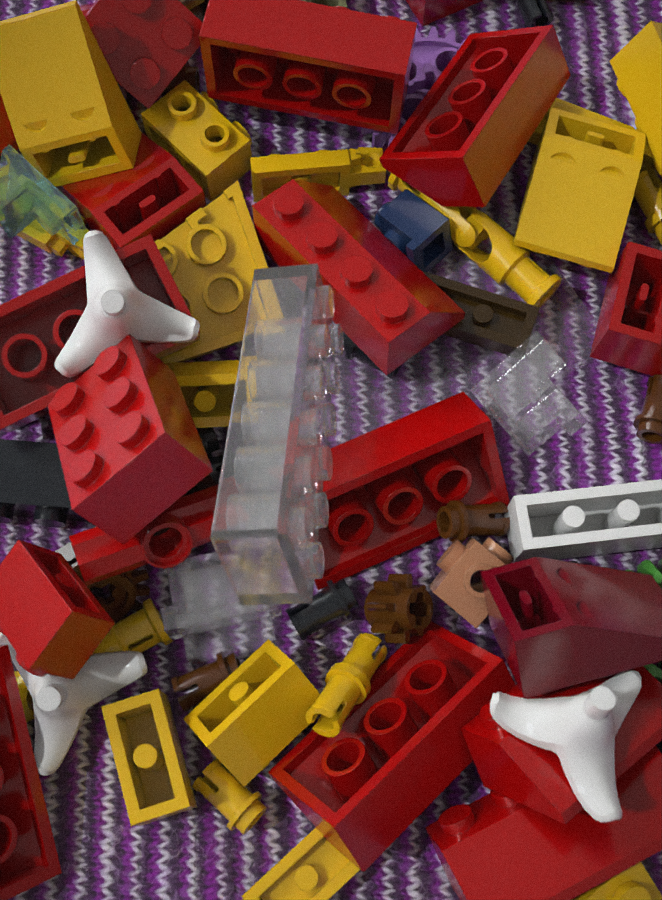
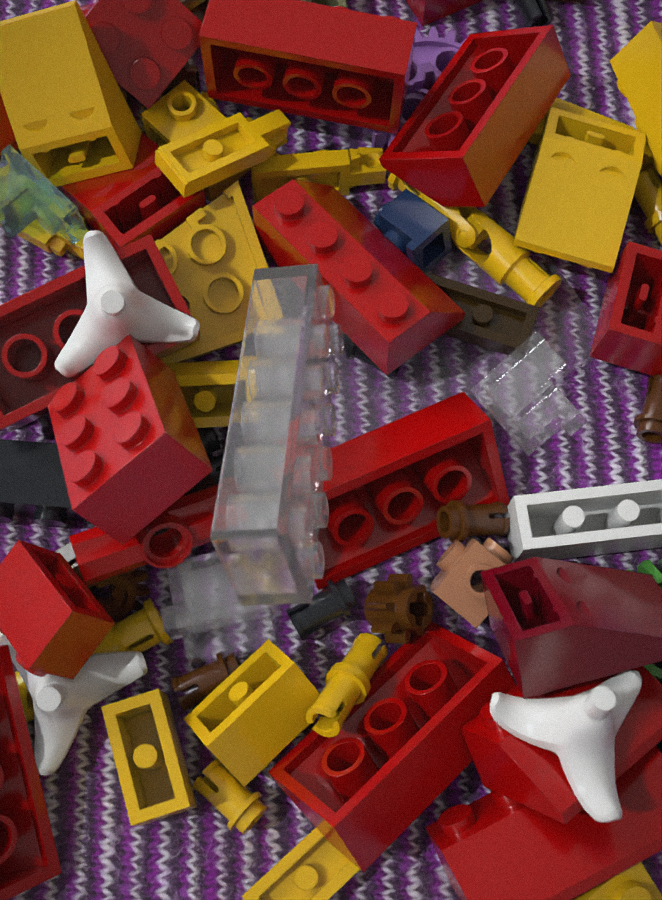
none -> yellow hinge [155,109,291,198]

